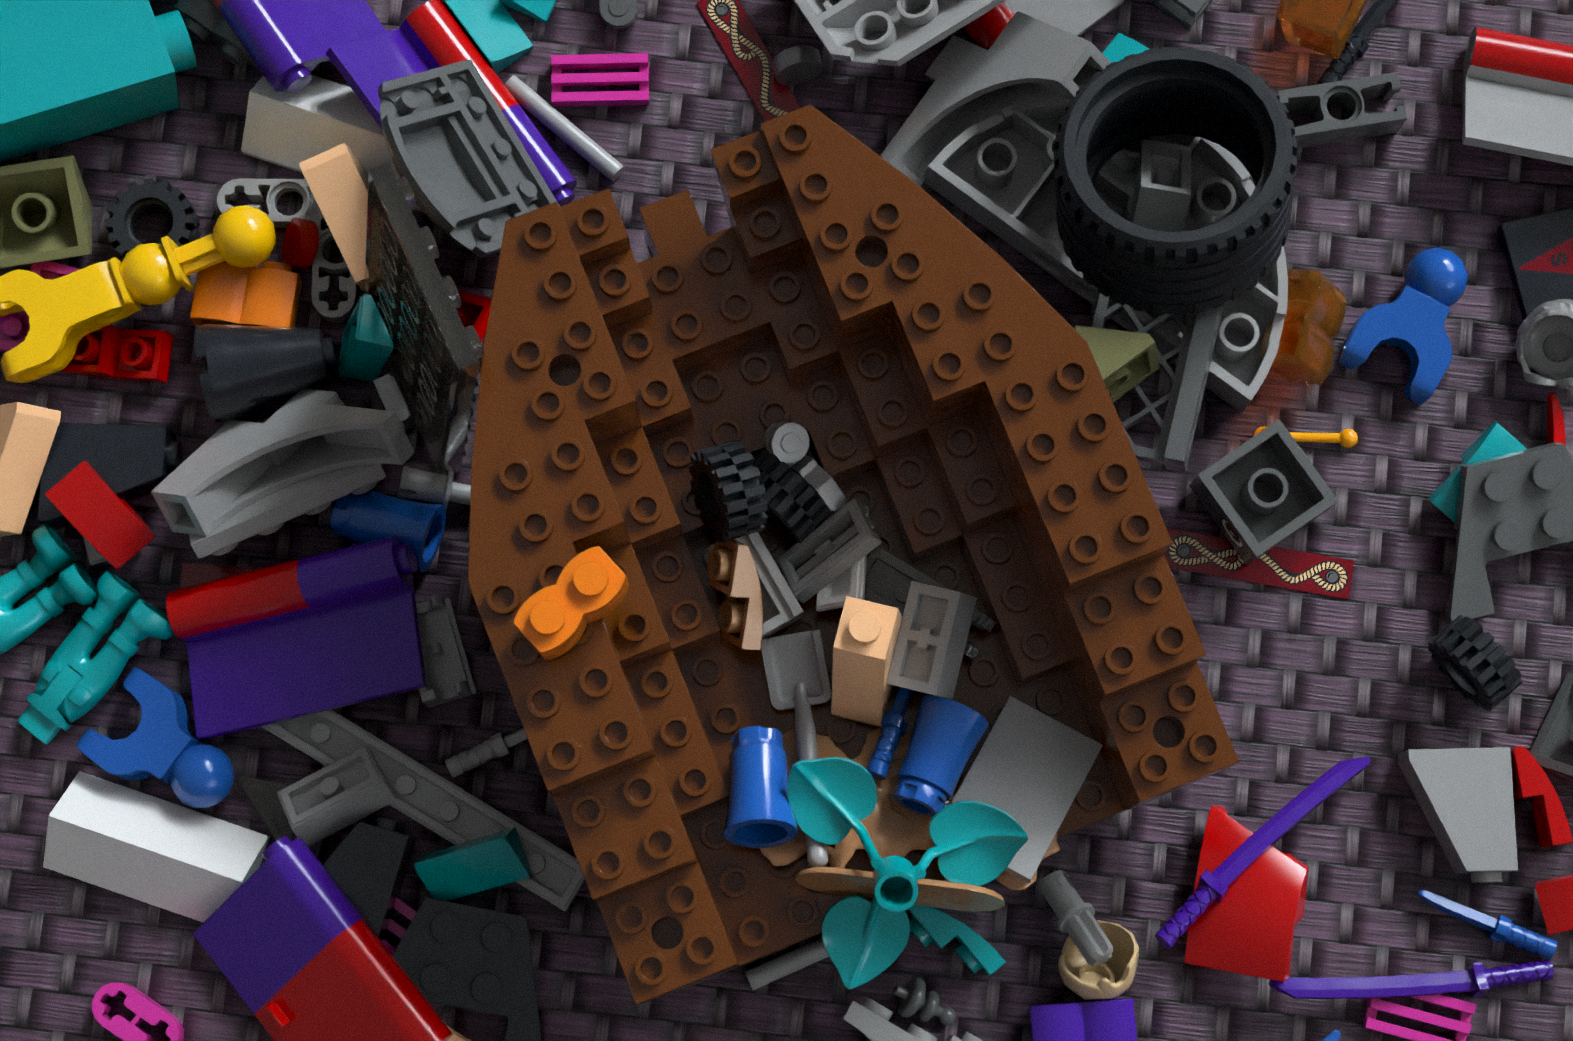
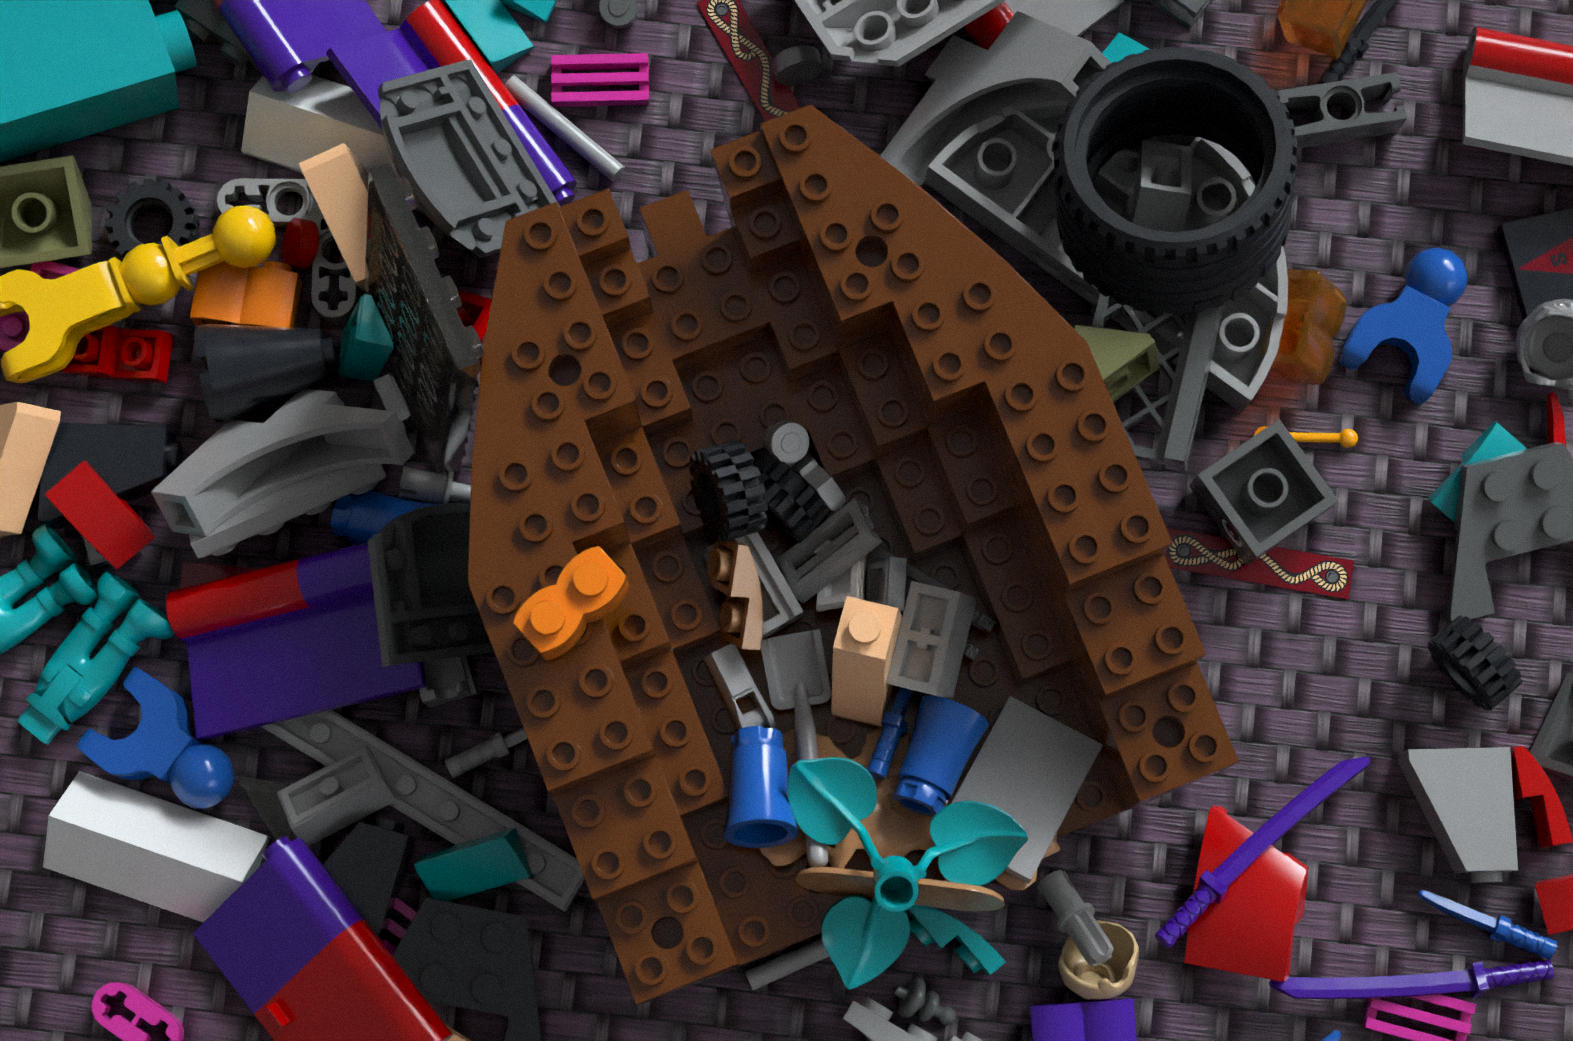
none -> dark grey slope [367,503,494,667]
none -> light grey bar [703,644,776,732]
none -> flat silver tile [866,557,907,611]

